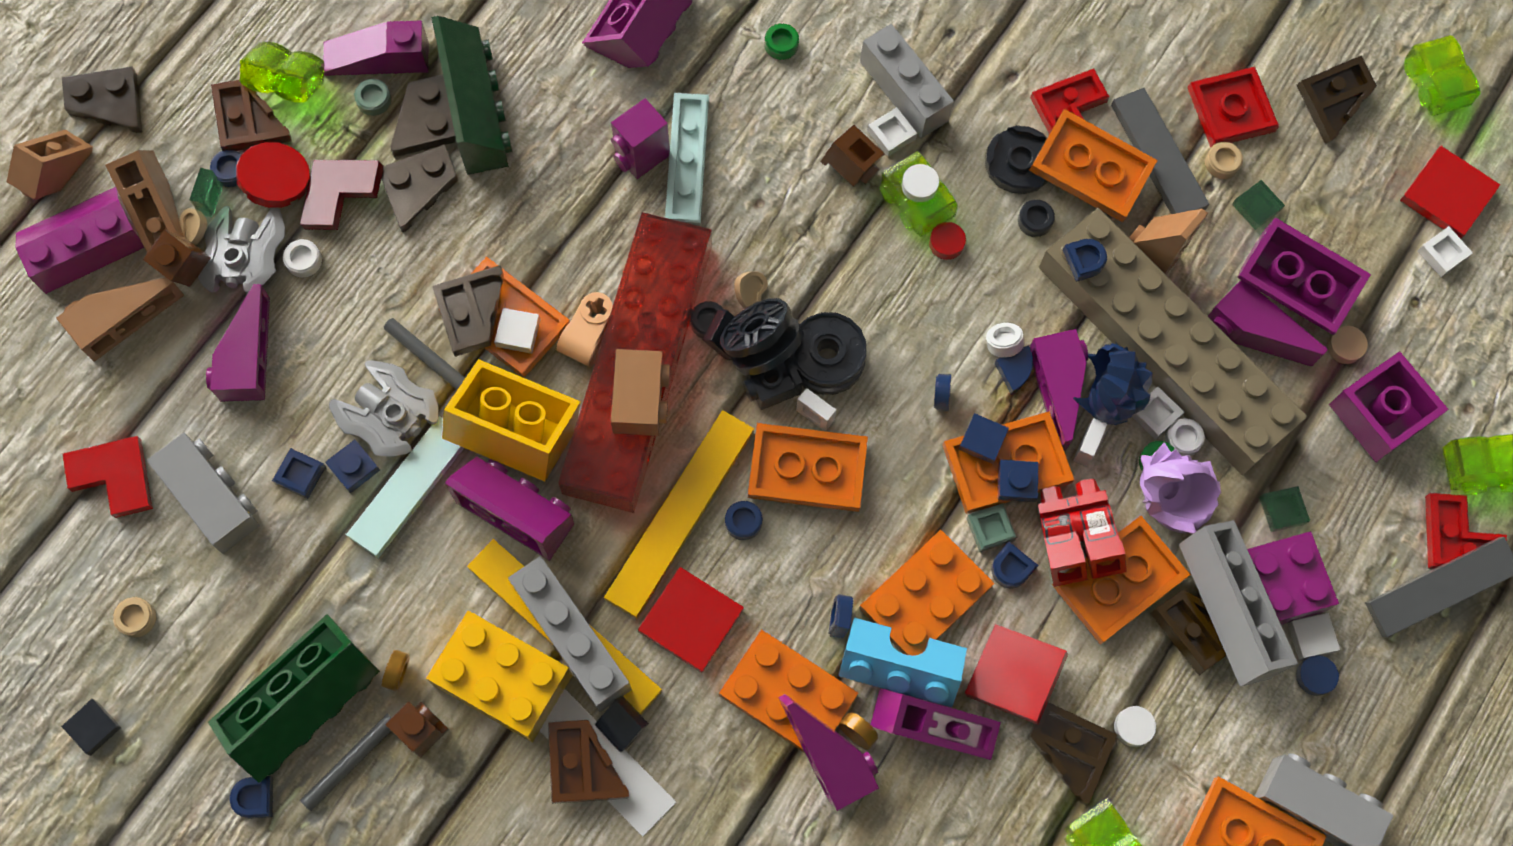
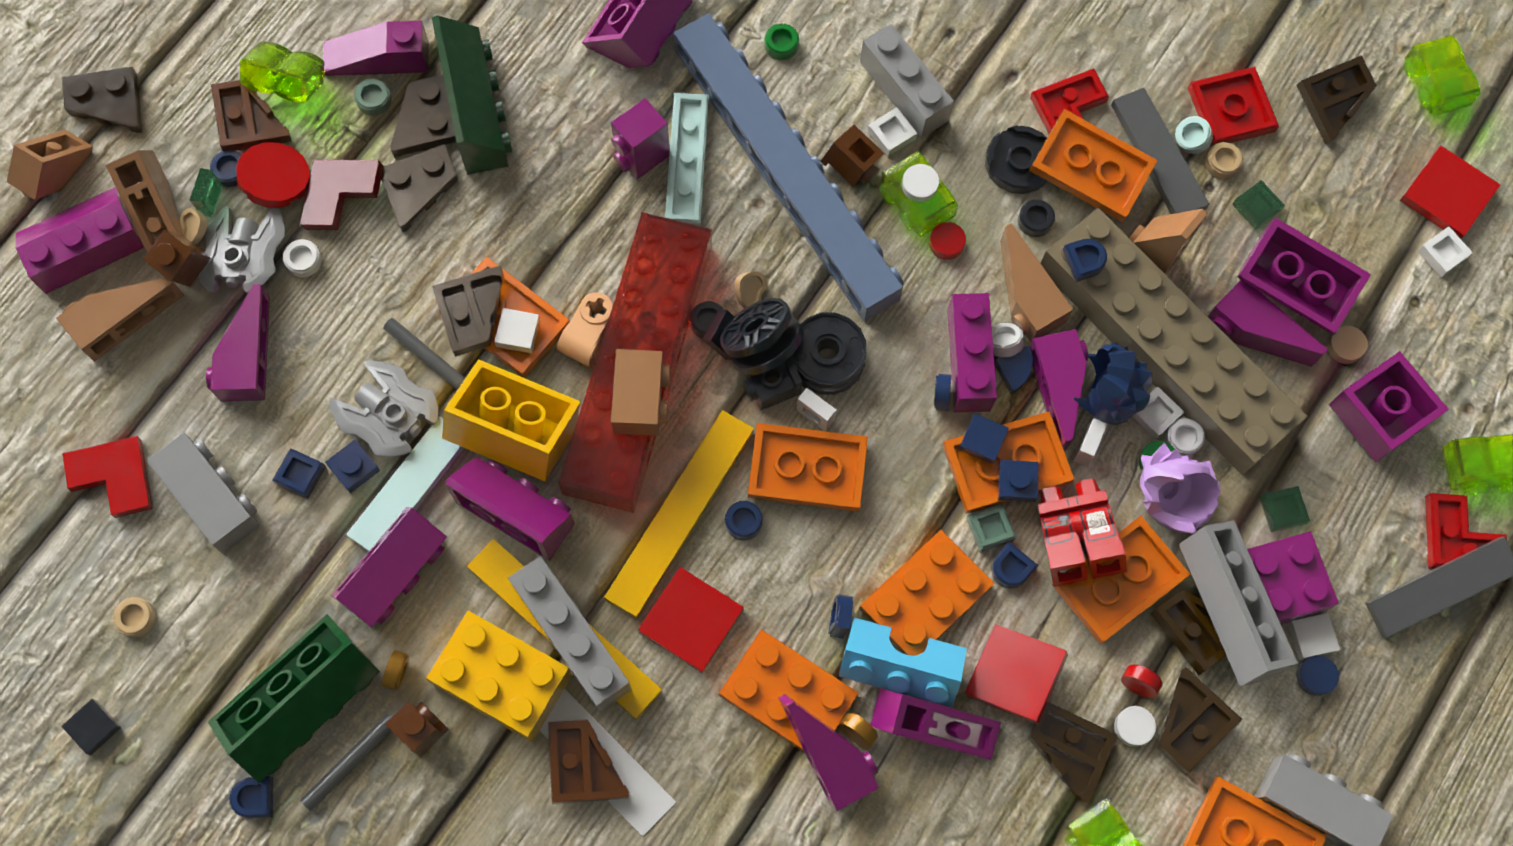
black tile [594,695,649,753] -> none
none -> magenta brick [331,507,447,627]
none -> sand blue brick [673,13,903,322]
none -> magenta brick [947,293,997,413]
none -> medium nougat slope [1000,223,1073,343]
none -> red tile [1121,665,1163,699]
none -> dark brown wing [1158,667,1242,776]
none -> light aqua tile [1175,116,1213,154]

